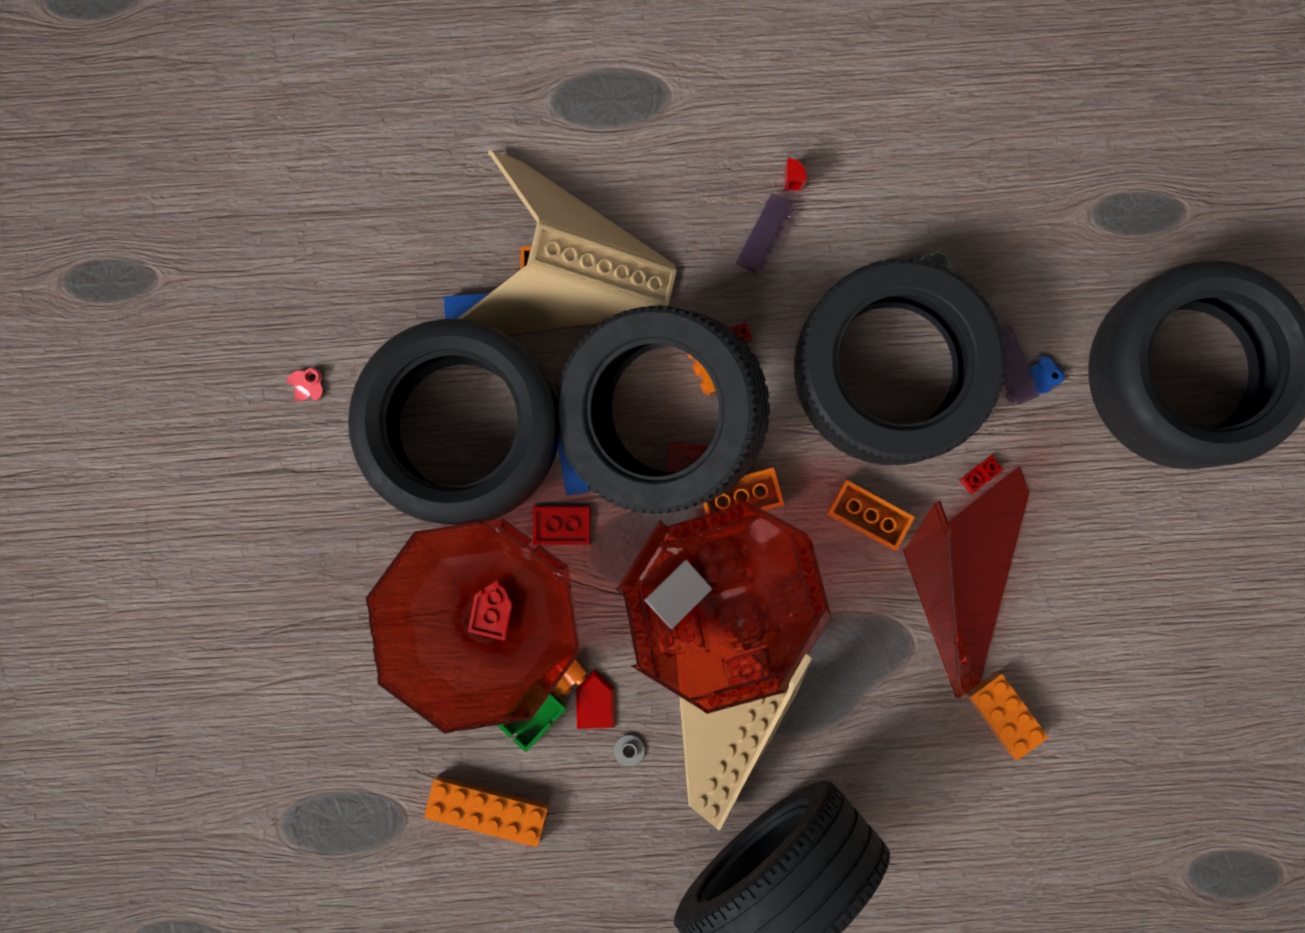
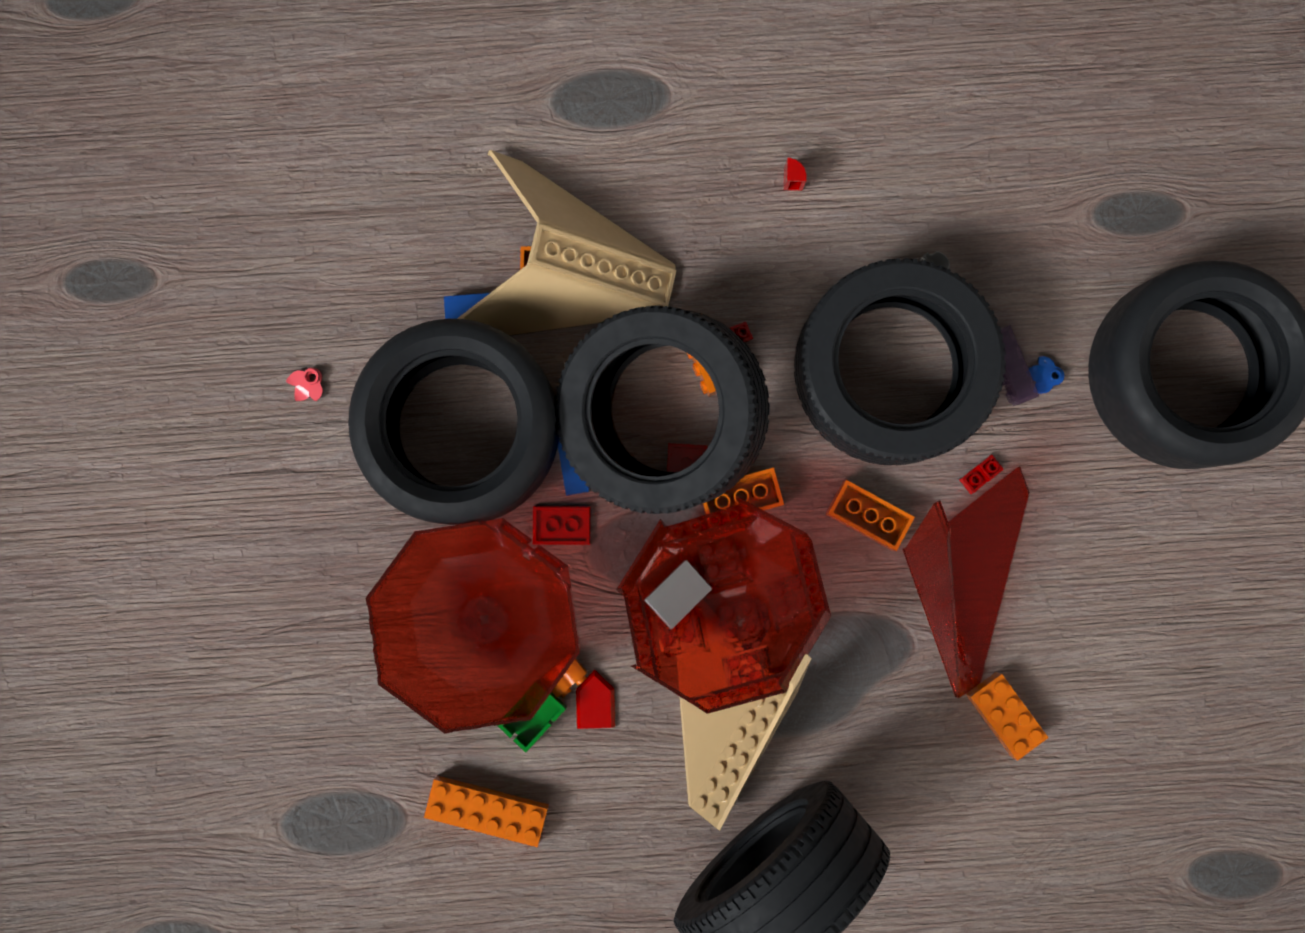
red tile [468,580,513,641] -> none
light grey piece [614,735,644,766] -> none
clear purple brick [736,193,793,274] -> none

